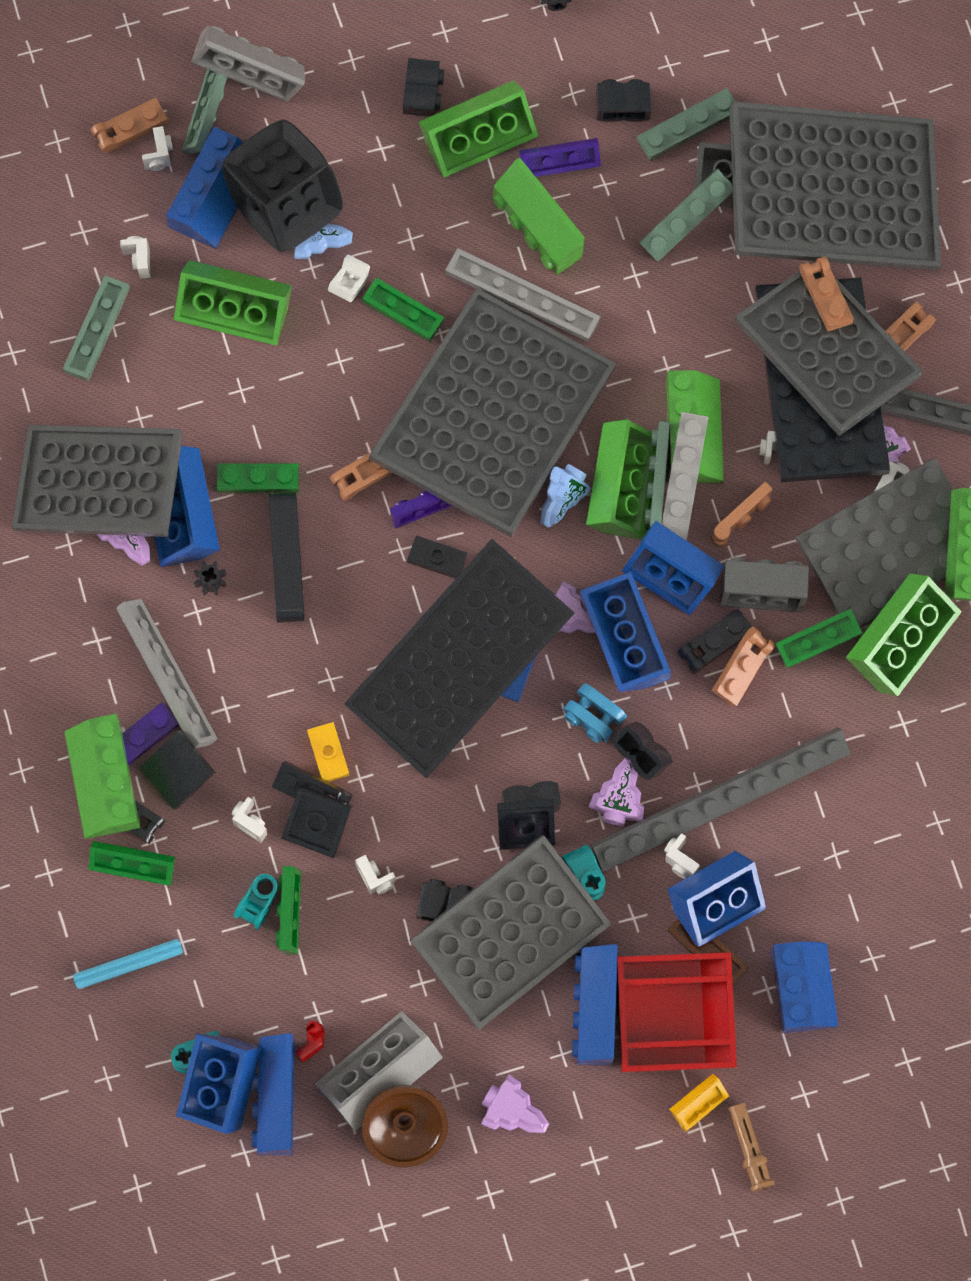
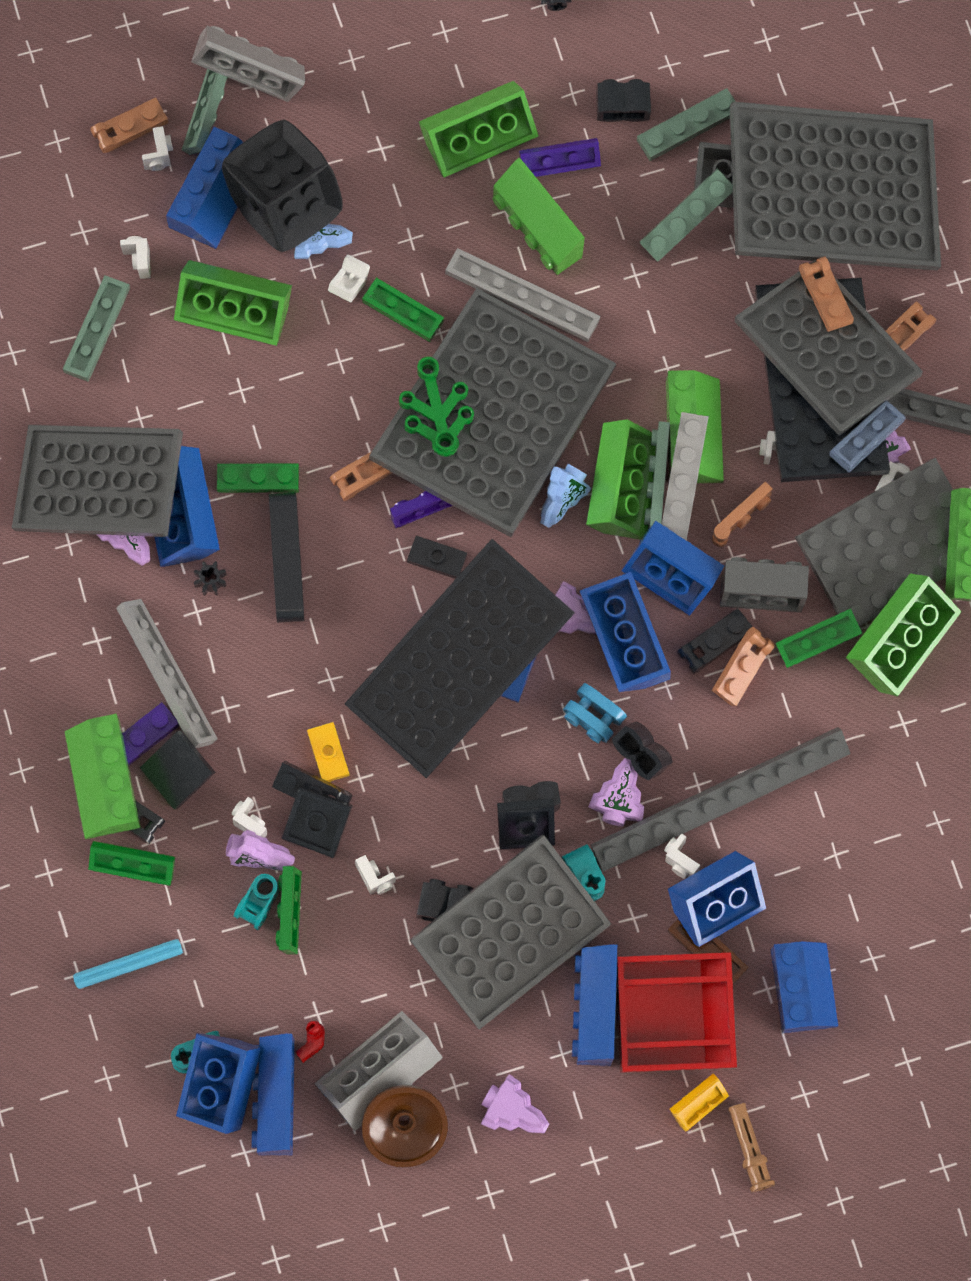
black brick [403,58,445,117] -> none
none -> lavender rock [226,830,295,871]
none -> green plant [399,357,474,457]
none -> sand blue tile [829,400,906,472]

